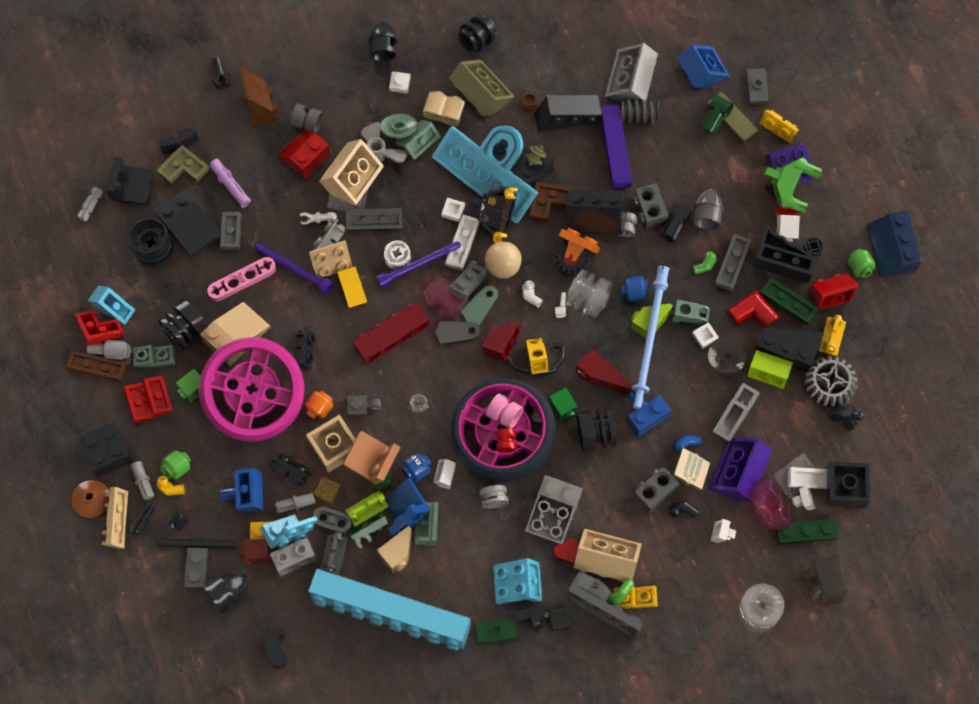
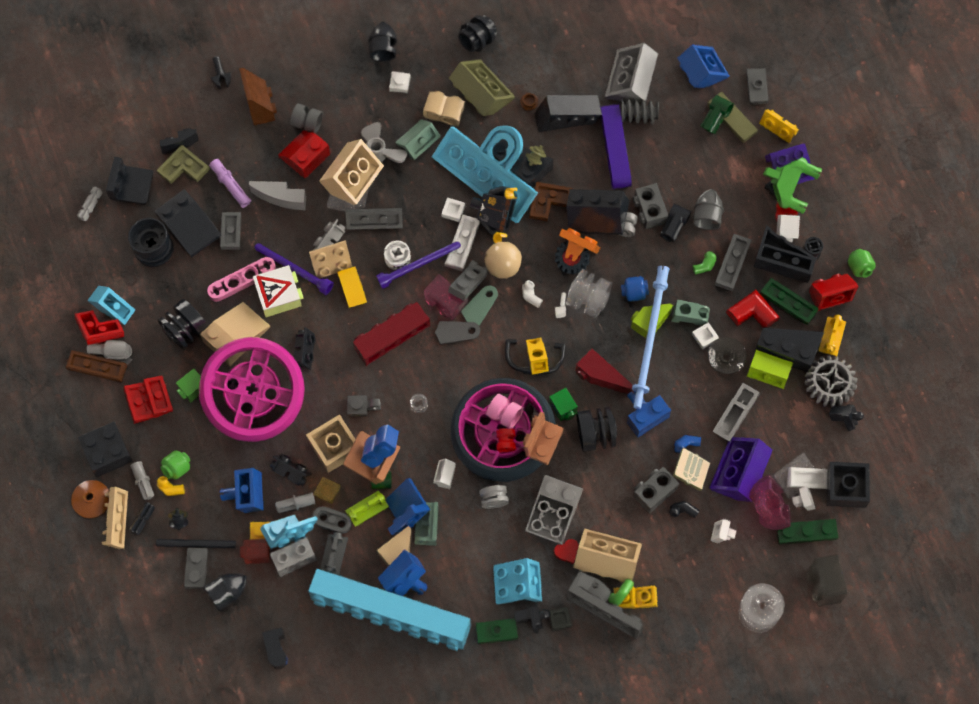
sand green slope [133,345,175,367] -> none
white piece [300,212,337,224] -> none
orange head [305,390,333,420] -> none
plate [347,512,388,548] -> none
sand green dish [380,114,417,138] -> none
blue head [401,453,431,482] -> none
dark red slope [481,320,522,362] -> none
dark blue slope [867,211,921,277] -> none
none -> light grey slope [249,181,306,210]
none -> piece [253,265,304,317]
none -> blue brick [361,425,399,468]
none -> blue brick [378,549,427,596]
none -> nougat bracket [523,412,564,465]

